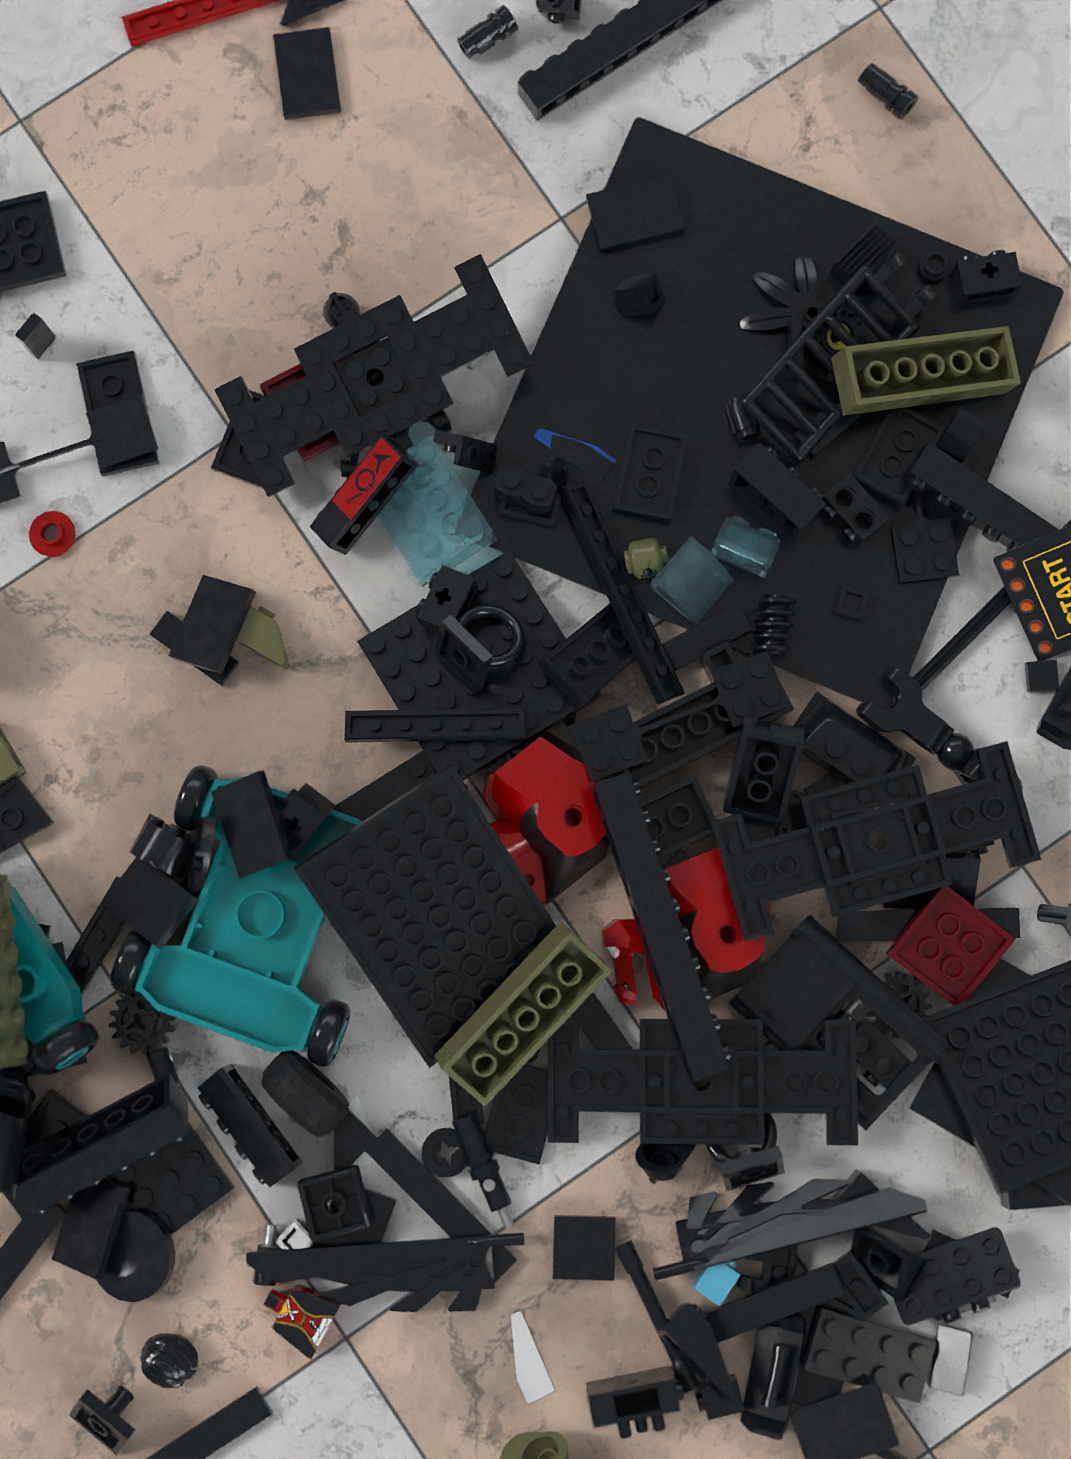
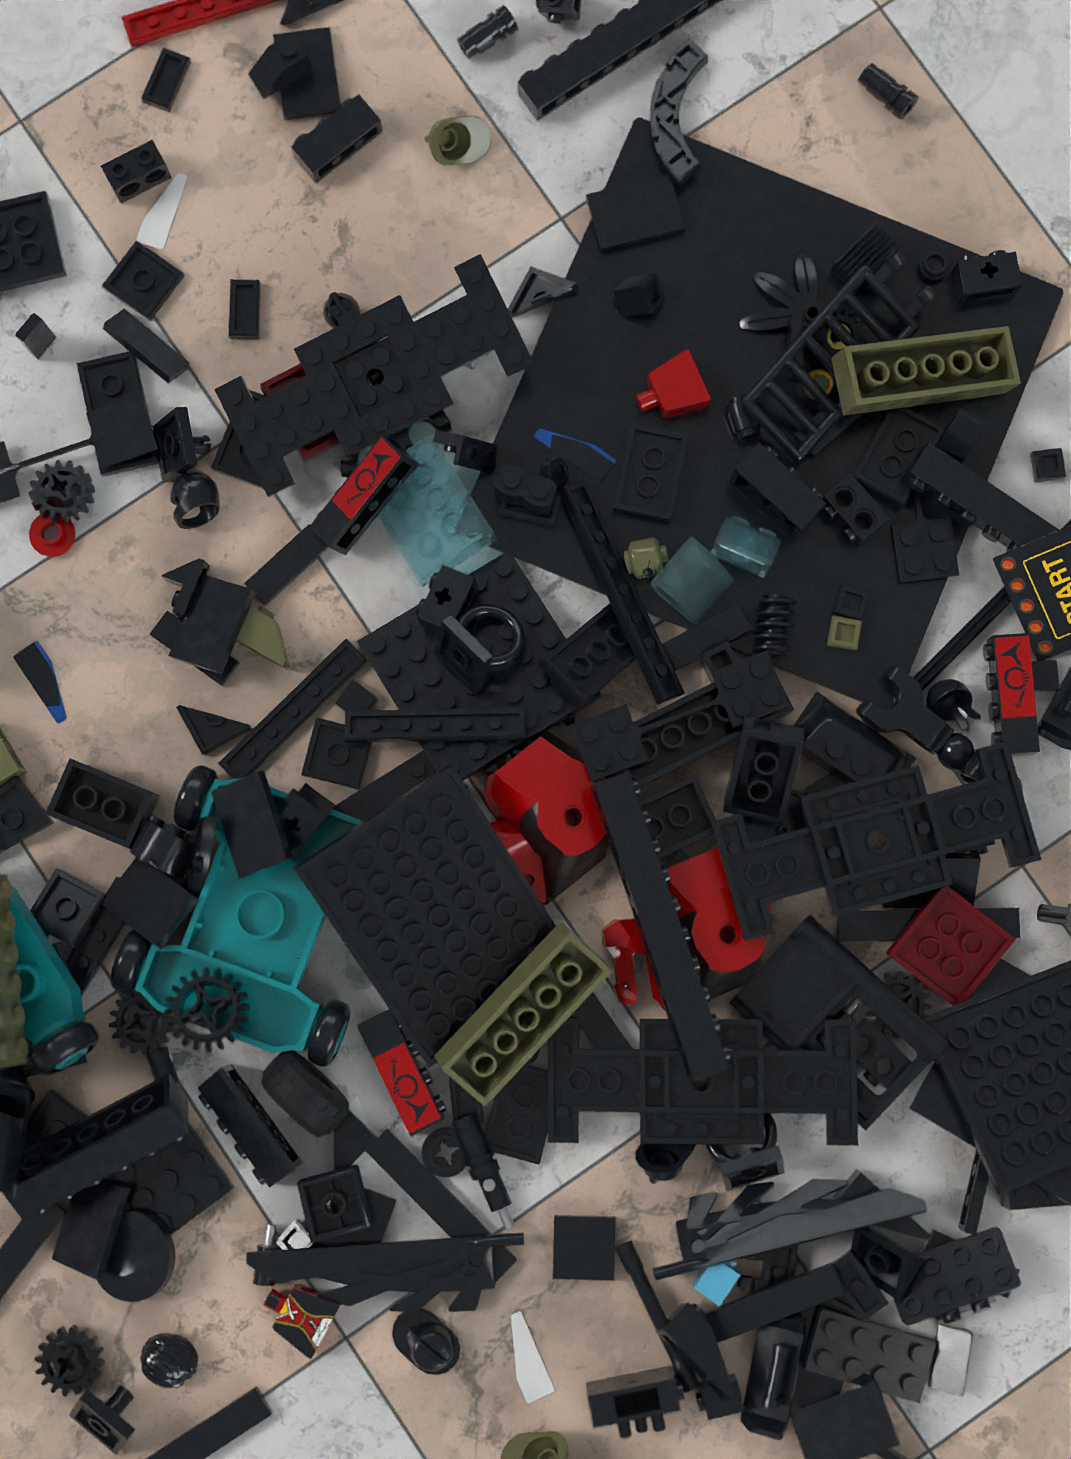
none -> black sticker [13,641,66,723]
none -> black gear [28,460,96,524]
none -> black tile [30,868,107,949]
none -> black gear [34,1325,105,1397]
none -> black brick [45,758,160,849]
none -> black brick [101,140,172,204]
none -> black tile [102,240,184,321]
none -> black tile [103,309,189,384]
none -> white sticker [136,173,187,250]
none -> black tile [141,48,191,112]
none -> black tile [153,407,211,482]
none -> black slope [161,558,210,619]
none -> black gear [164,967,250,1053]
none -> black helmet [170,471,220,529]
none -> black tile [176,705,252,756]
none -> black tile [218,639,368,779]
none -> black tile [228,279,261,339]
none -> black tile [244,524,329,606]
none -> black slope [248,31,313,100]
none -> black brick [291,94,383,183]
none -> black tile [301,718,372,790]
none -> black tile [335,680,377,711]
none -> brick [357,1009,447,1137]
none -> black piece [392,1308,460,1375]
none -> olive piece [425,116,491,166]
none -> black tile [508,266,579,318]
none -> red torso [636,349,711,418]
none -> black tile [650,39,708,186]
none -> olive tile [803,369,834,401]
none -> olive tile [826,616,862,651]
none -> black piece [926,679,981,731]
none -> black tile [958,1149,989,1236]
none -> brick [983,633,1040,756]
none -> black tile [1030,448,1066,482]

